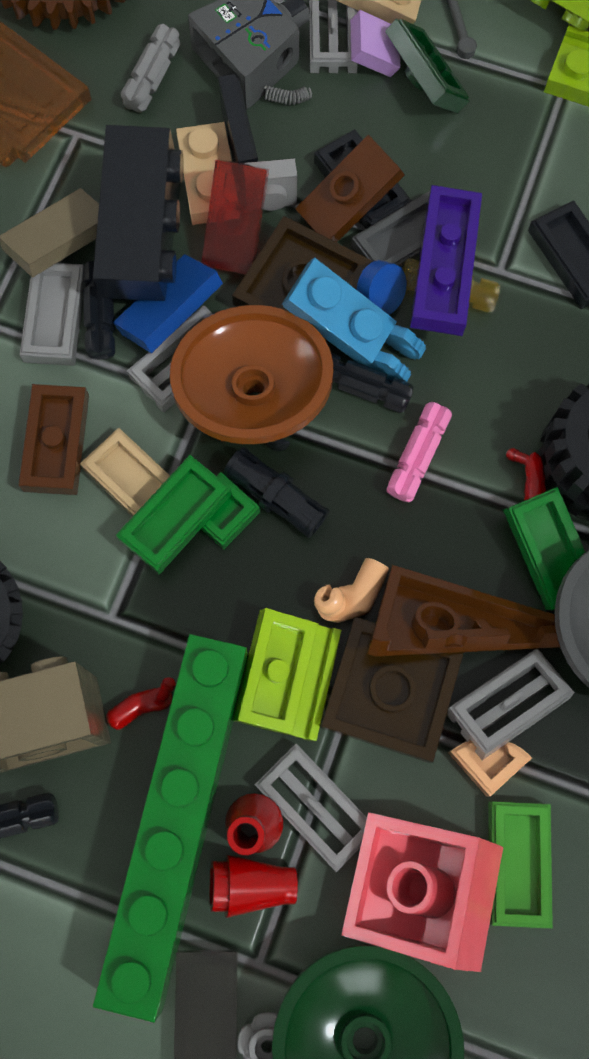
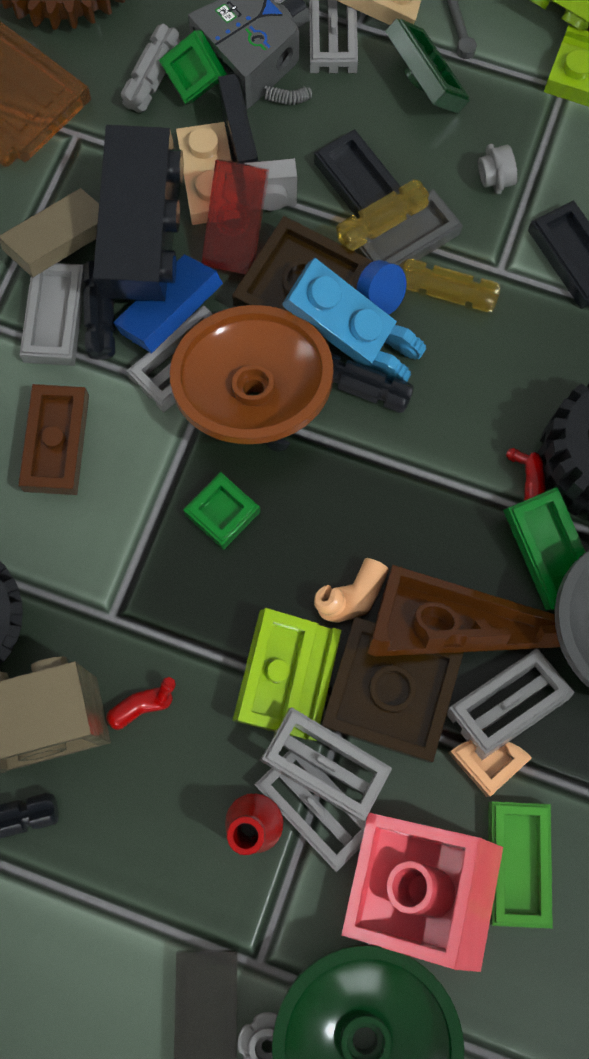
tan tile [80,428,170,517] -> none
green brick [93,634,248,1023] -> none
green tile [116,455,232,575] -> none
red cone [209,855,298,918] -> none
black pin [223,447,330,538] -> none
reddish brown plate [295,134,405,242] -> none
lavender tile [350,10,400,77] -> none
bright pink axle [387,402,452,502] -> none
dark purple plate [410,185,482,336] -> none
none -> green tile [159,30,228,104]
none -> light grey tile [259,707,392,821]
none -> clear yellow axle [336,180,429,251]
none -> light grey plate [478,144,517,194]

